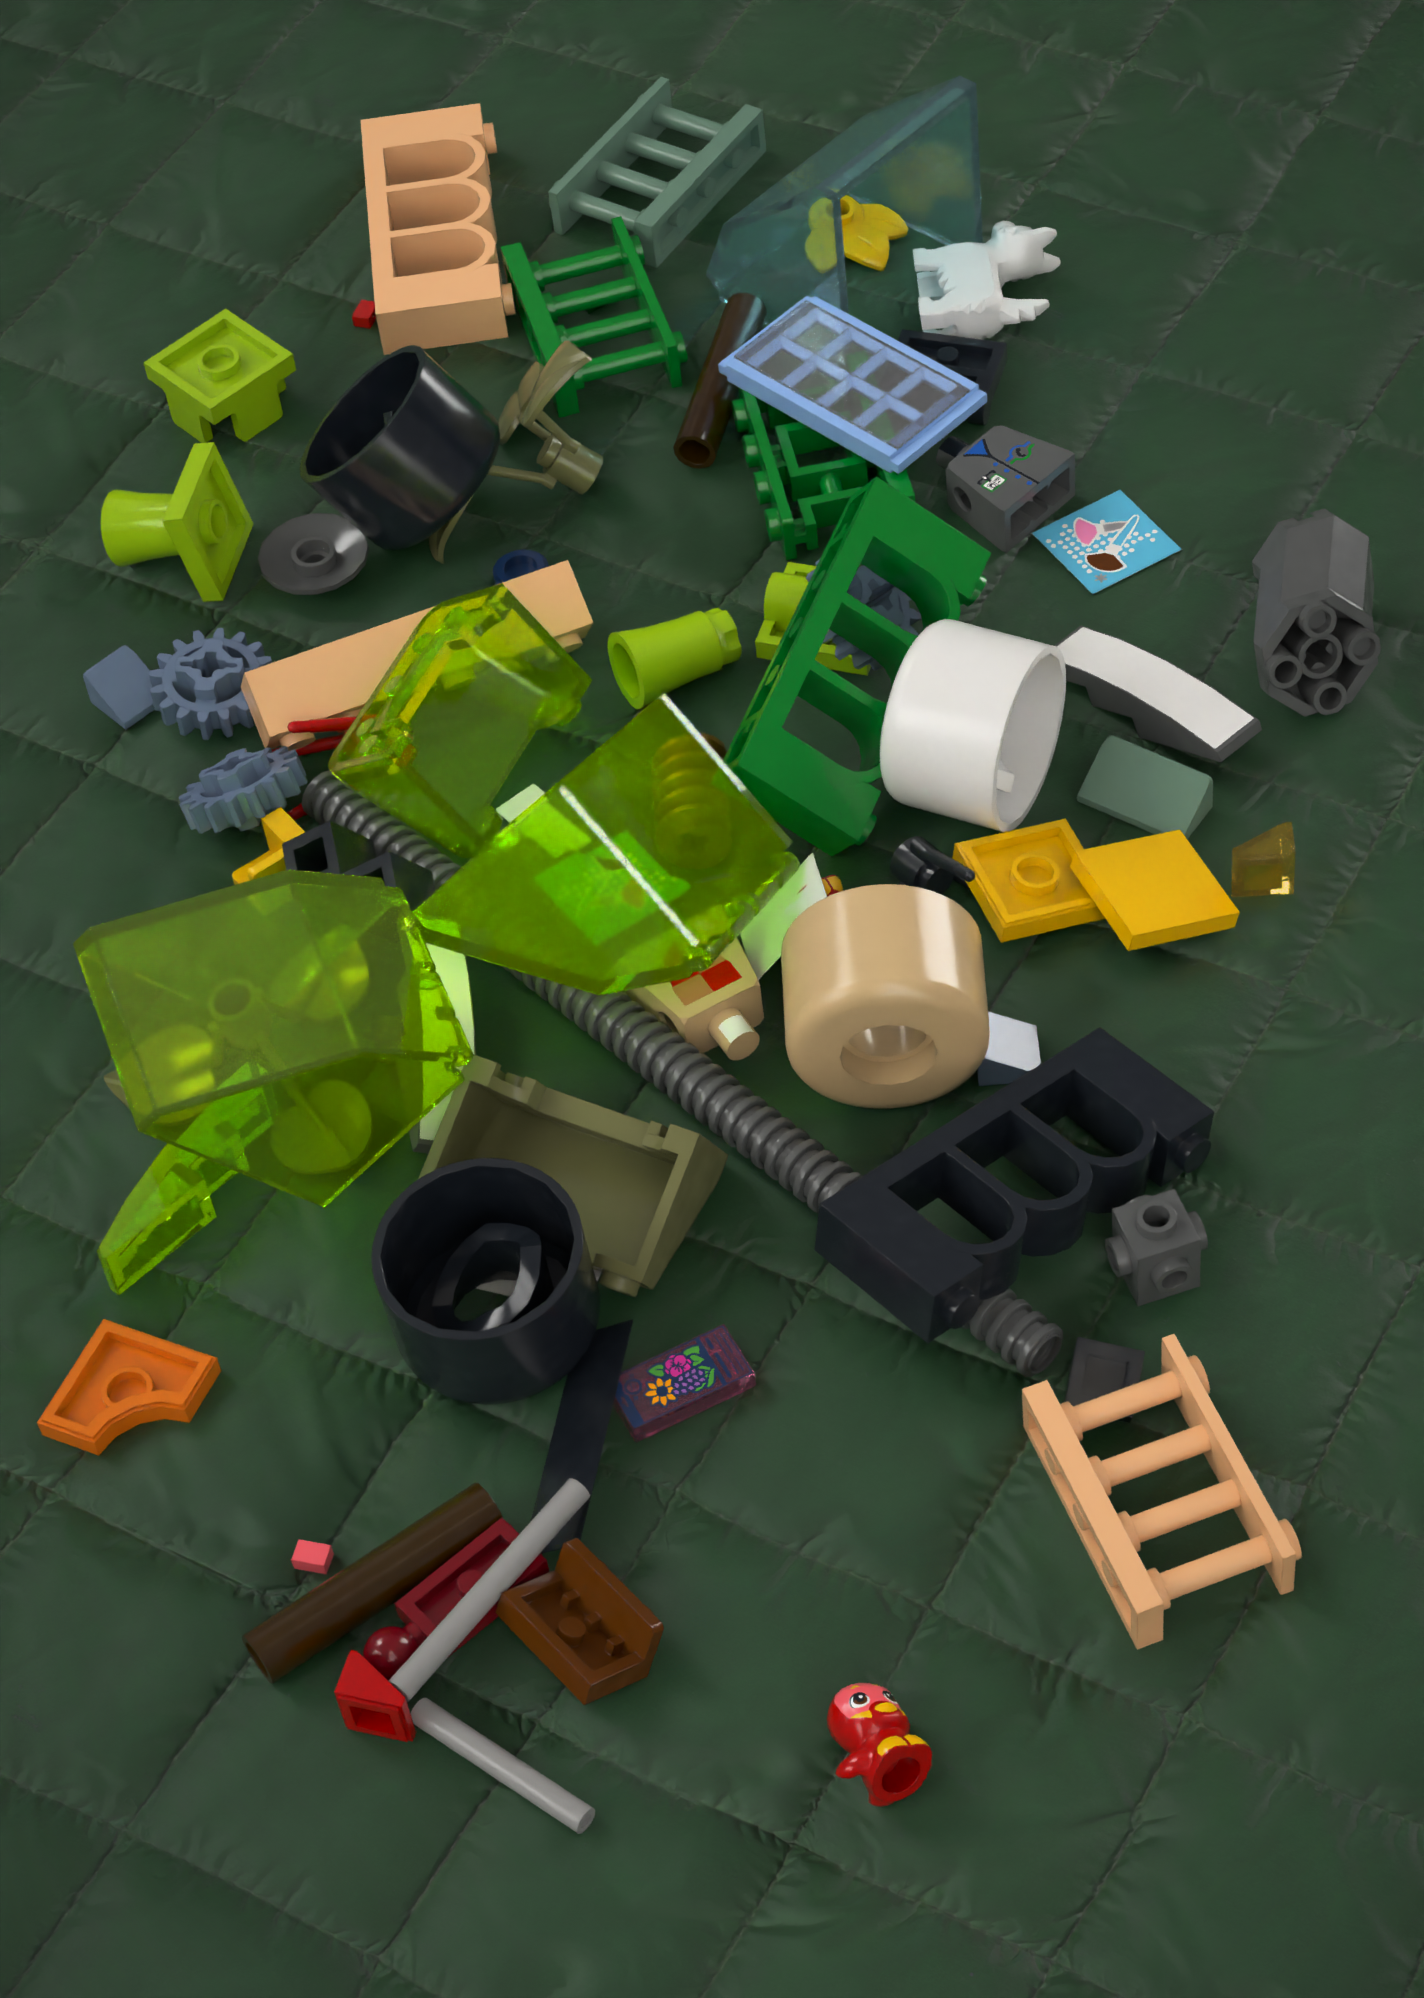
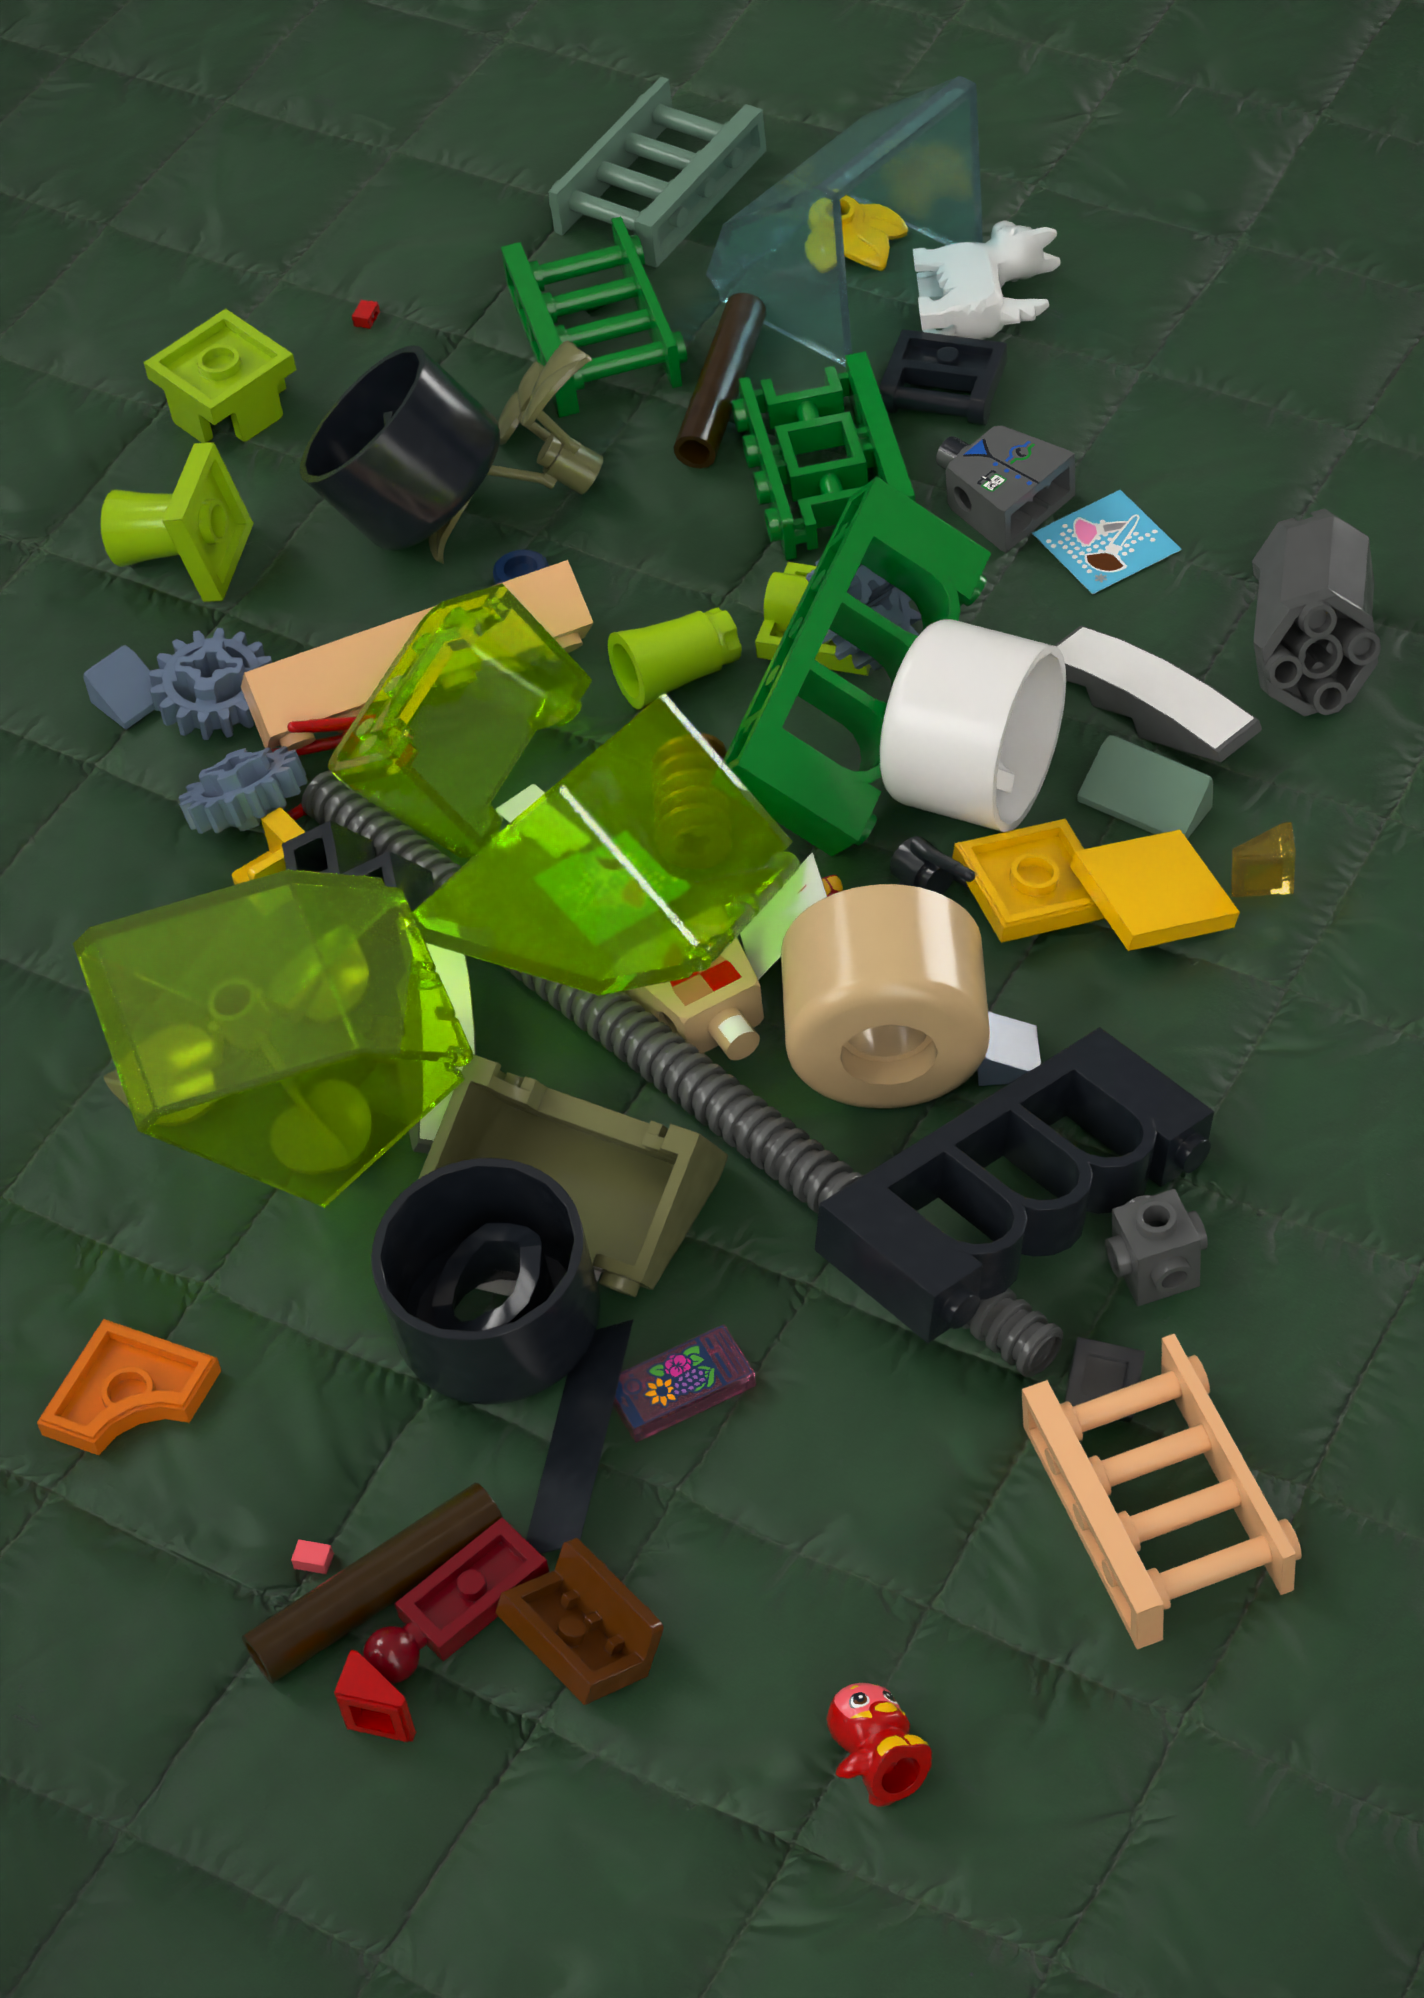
clear neon green slope [96,1062,278,1296] -> none
dark grey dish [258,513,369,595] -> none
light nougat fence [360,103,516,355] -> none
light grey piece [389,1478,590,1702] -> none
light grey piece [411,1698,595,1834] -> none
clear piece [718,296,987,474] -> none

